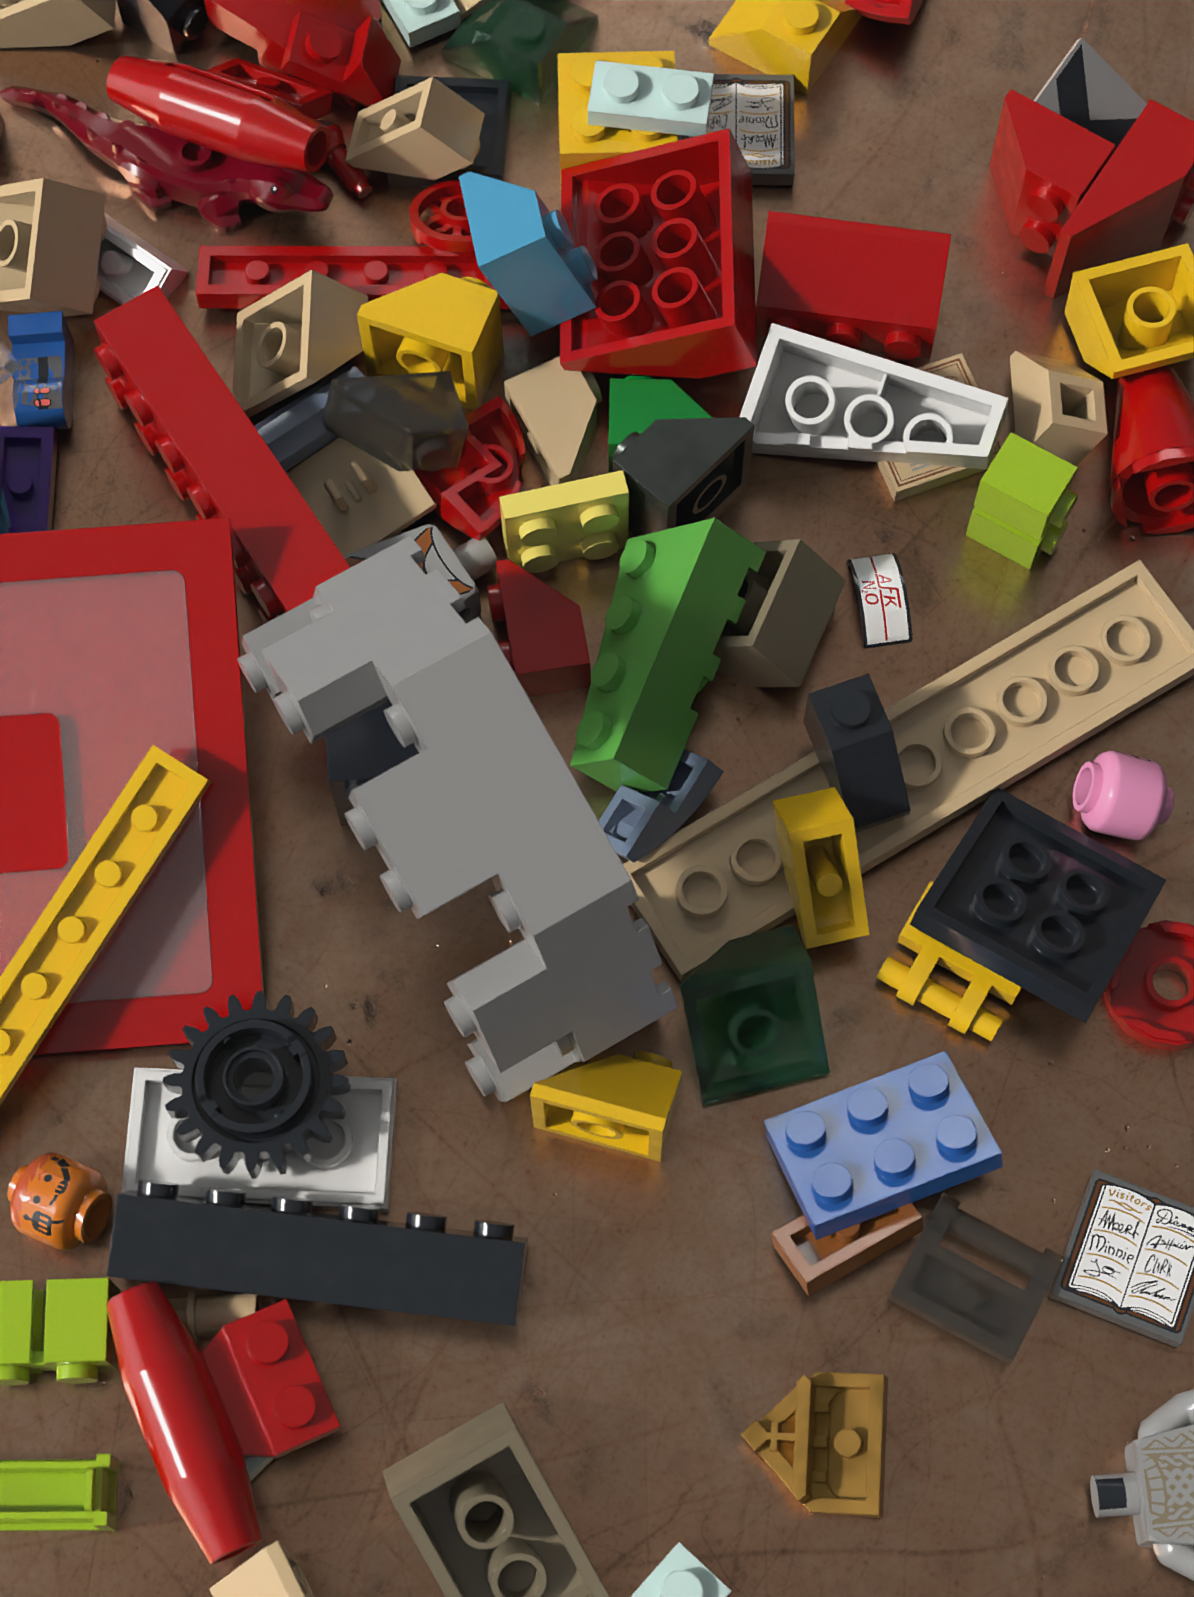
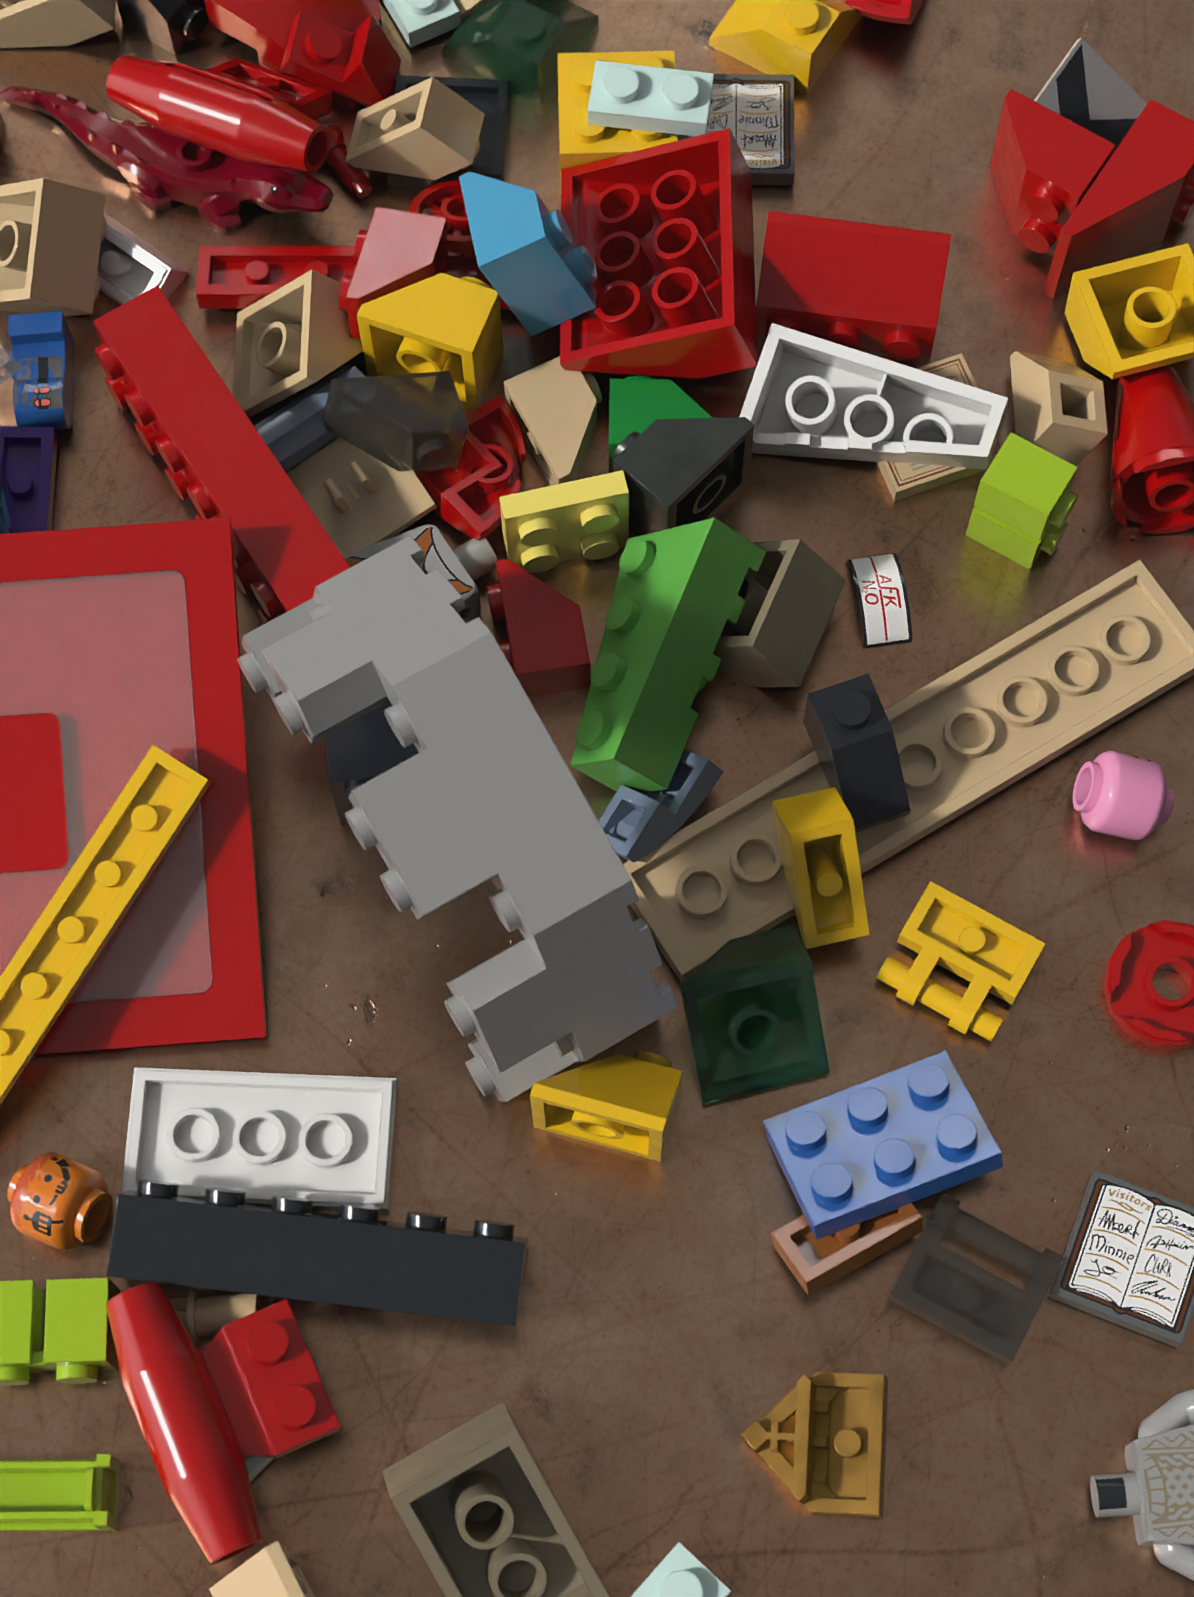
black gear [163,991,351,1179] -> none
black plate [910,788,1167,1024] -> none
none -> slope [339,207,449,339]

